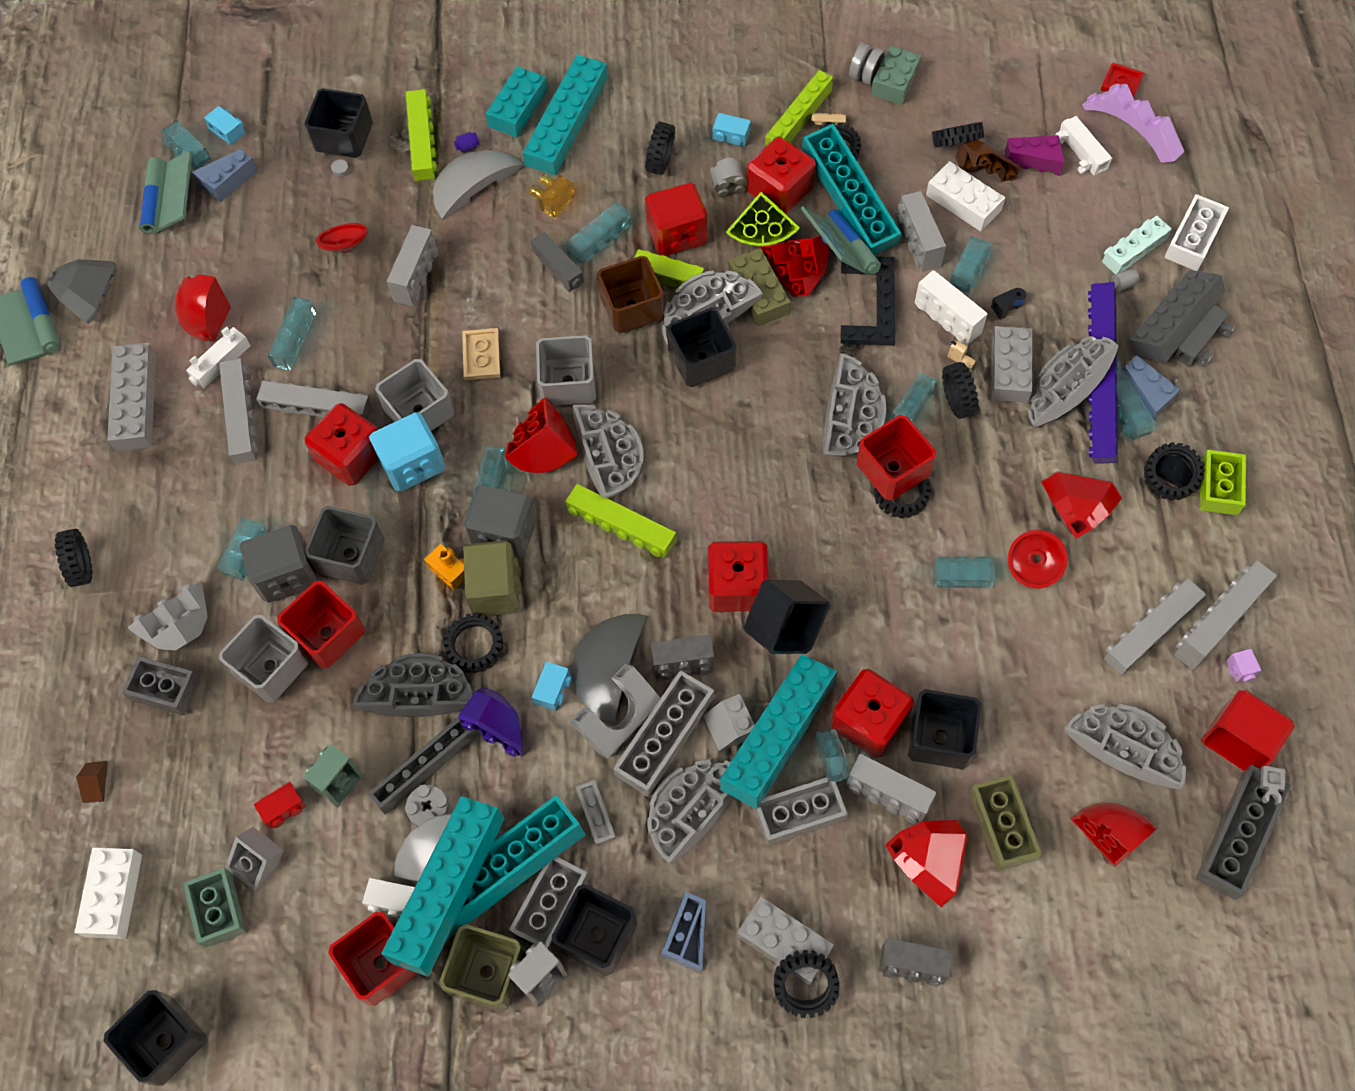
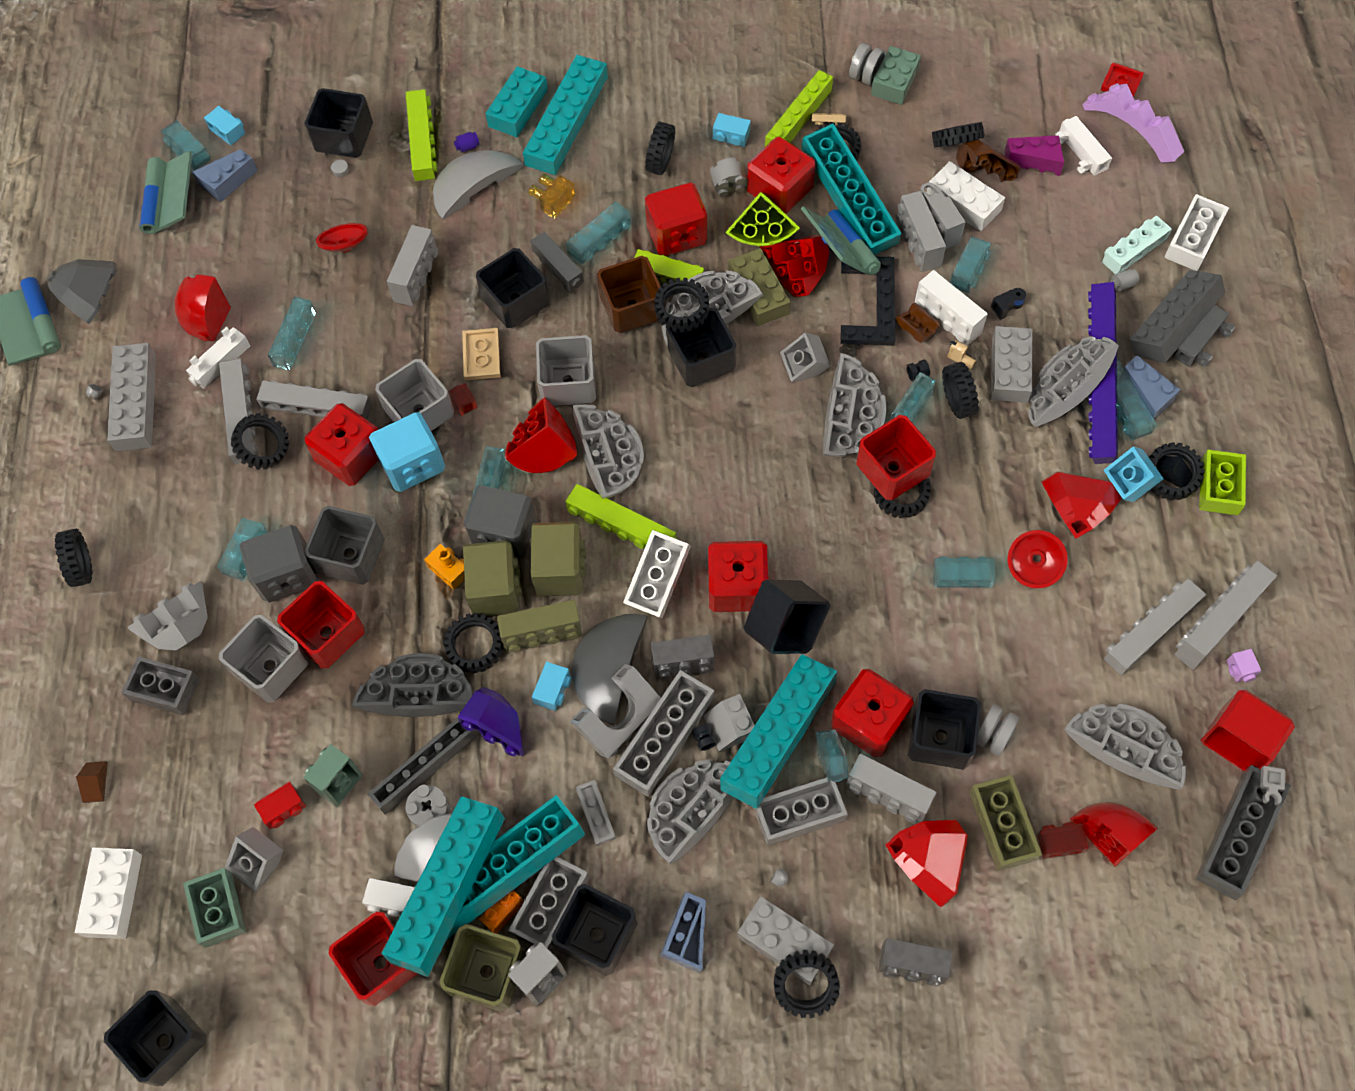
none -> light grey hinge [86,384,103,399]
none -> black tyre [231,413,289,470]
none -> clear red brick [449,383,478,416]
none -> black plate [476,248,550,328]
none -> orange bracket [479,890,524,934]
none -> olive brick [497,600,583,652]
none -> olive plate [531,522,586,596]
none -> white brick [623,530,691,618]
none -> black tyre [655,278,709,332]
none -> black wheel [692,724,718,751]
none -> light grey hinge [770,867,788,886]
none -> light grey slope [780,332,831,383]
none -> reddish brown bracket [895,302,940,343]
none -> black wheel [906,359,931,382]
none -> light grey brick [921,182,965,249]
none -> light grey wheel [977,704,1020,756]
none -> clear red brick [1037,822,1089,859]
none -> medium azure brick [1103,446,1164,502]

